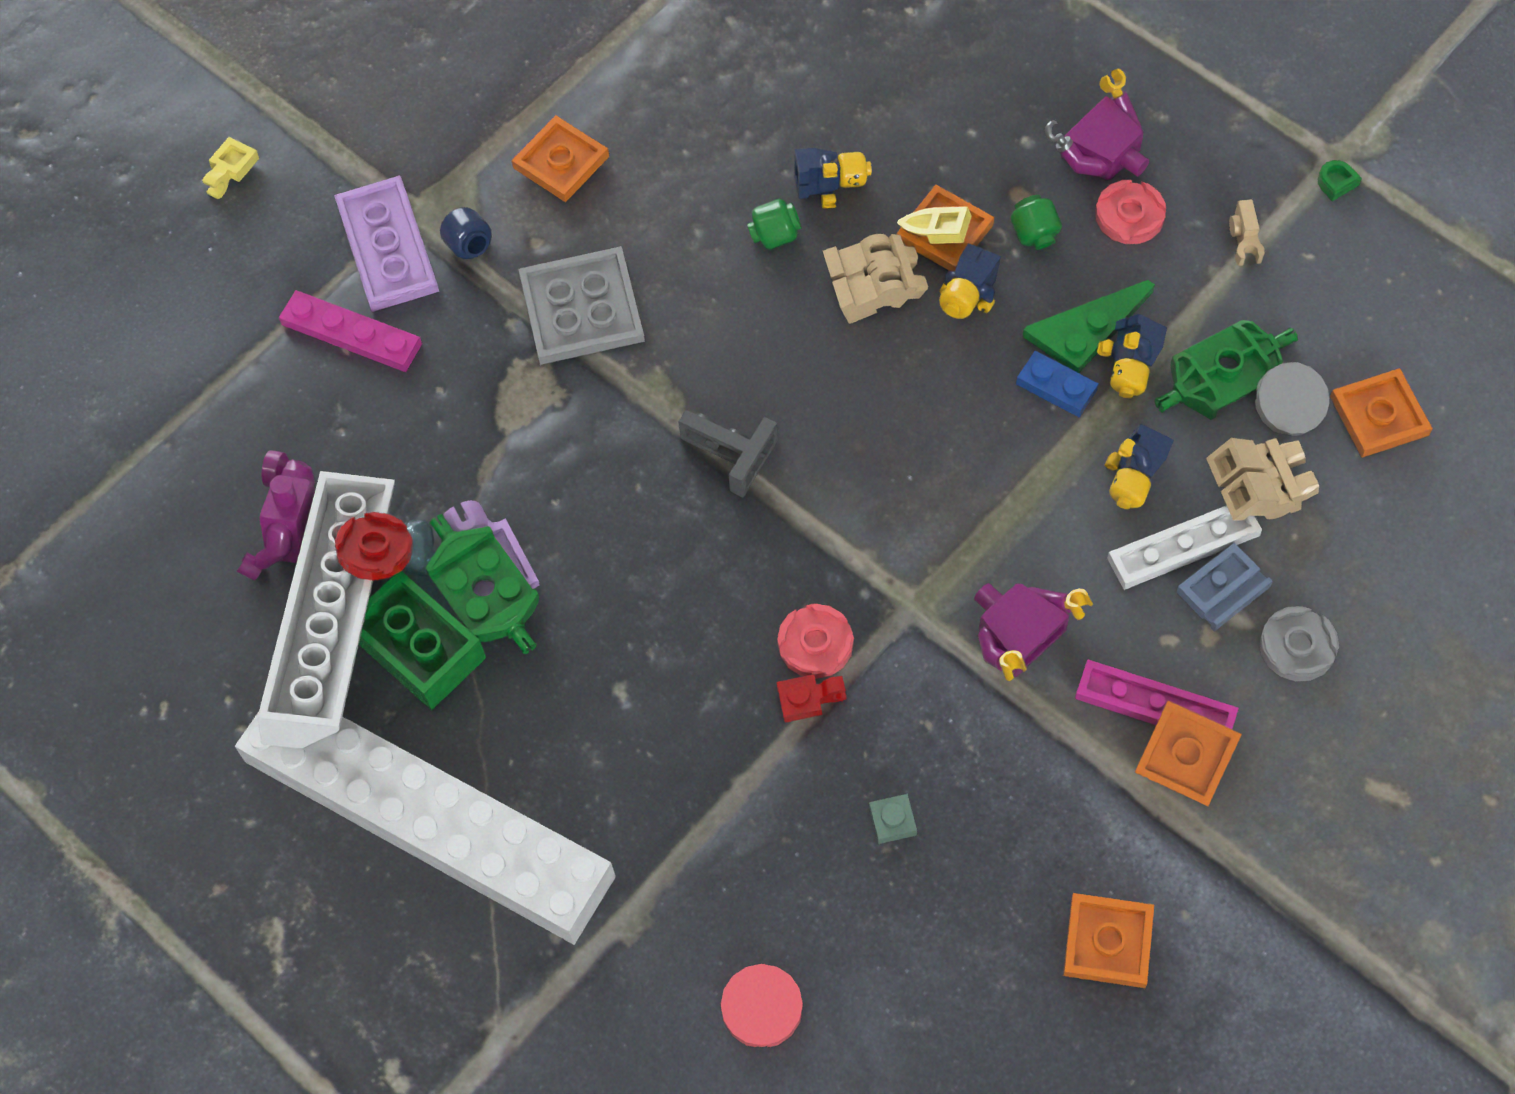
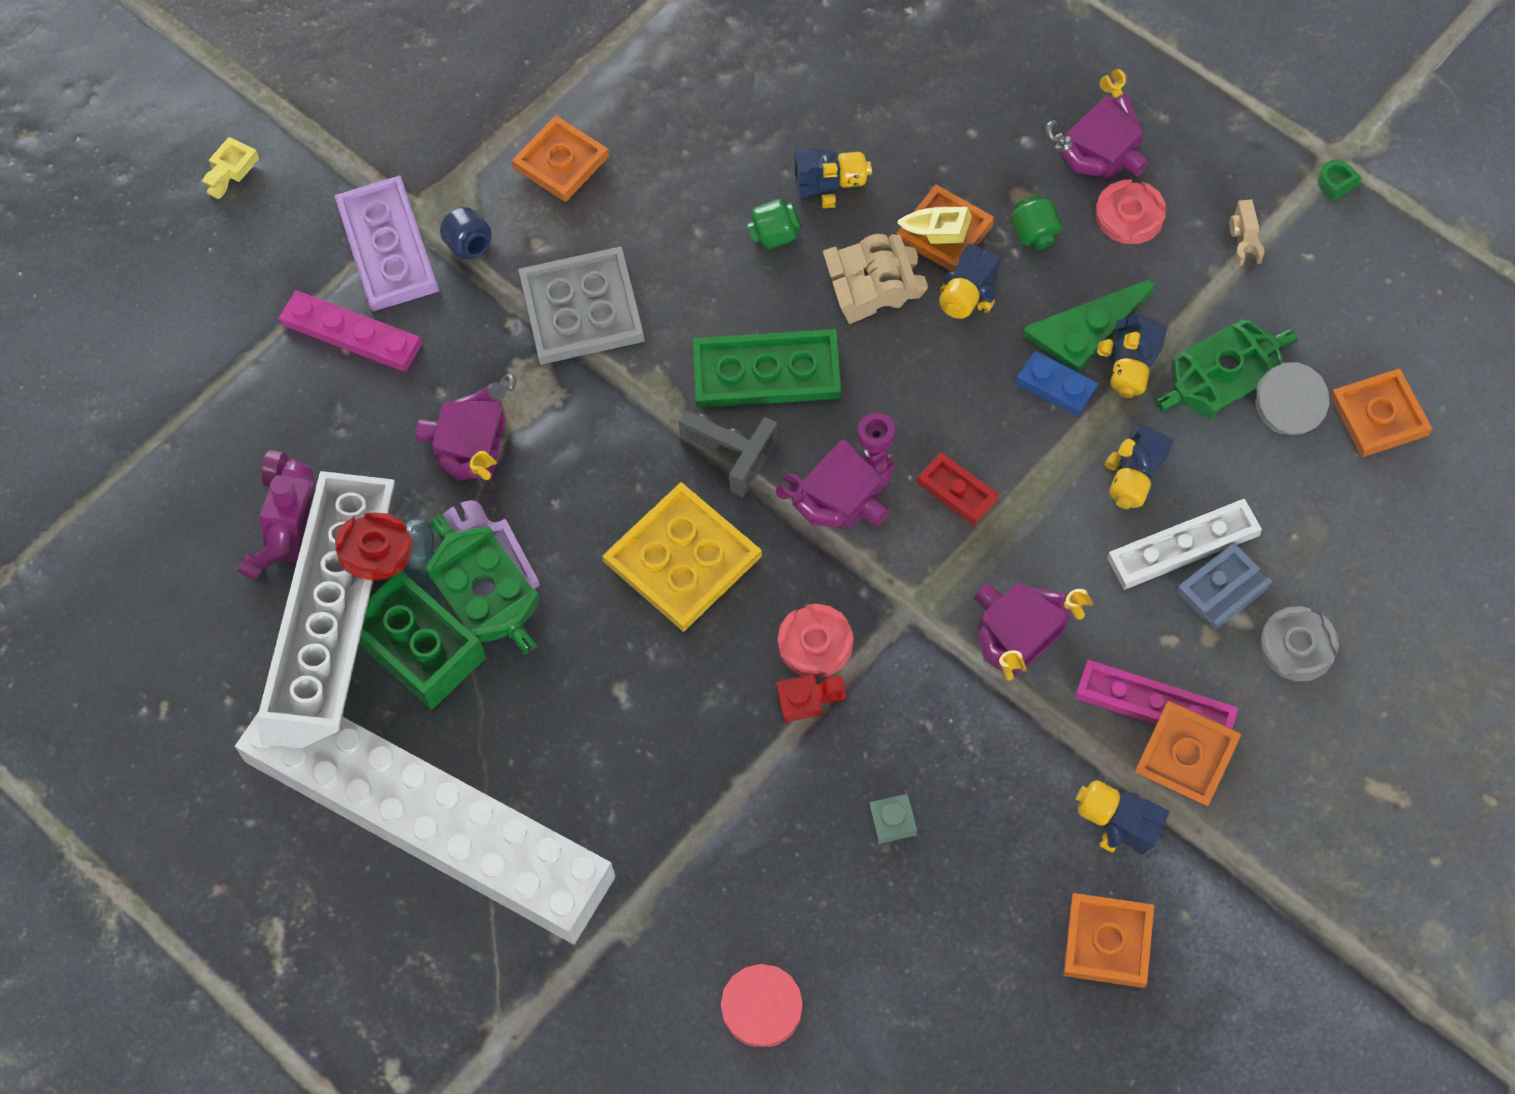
tan hips [1206,438,1319,520] -> none
none -> magenta torso [416,374,516,481]
none -> yellow plate [602,482,762,632]
none -> green plate [693,329,841,408]
none -> magenta torso [776,413,895,530]
none -> red plate [917,452,999,526]
none -> dark blue piece [1076,780,1170,855]

